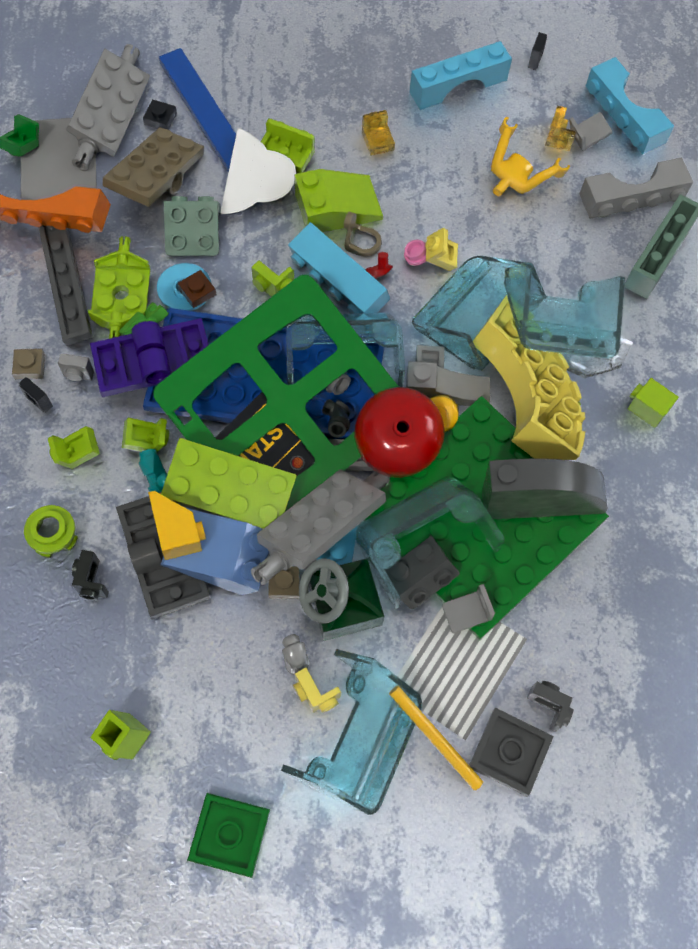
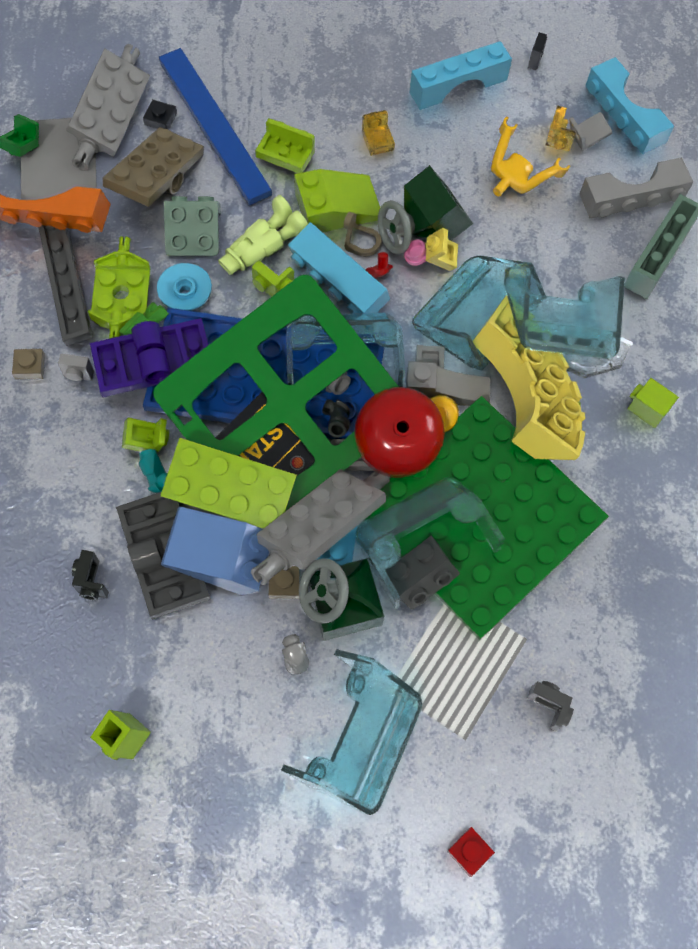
black tile [19,377,53,413] -> none
lime piece [24,505,78,558] -> none
lime bracket [48,426,100,469] -> none
yellow slope [148,491,206,560] -> none
reddish brown plate [177,270,217,308] -> none
green tile [187,793,270,878] -> none
white sticker [220,128,296,214] -> none
light yellow bracket [293,668,341,713] -> none
yellow bar [389,685,483,791] -> none
light grey bracket [442,584,495,634] -> none
dark grey tile [469,708,554,797] -> none
dark grey brick [482,459,608,520] -> none
none -> yellowish green piece [218,195,308,275]
none -> dark green piece [378,165,473,254]
none -> red plate [447,827,495,877]

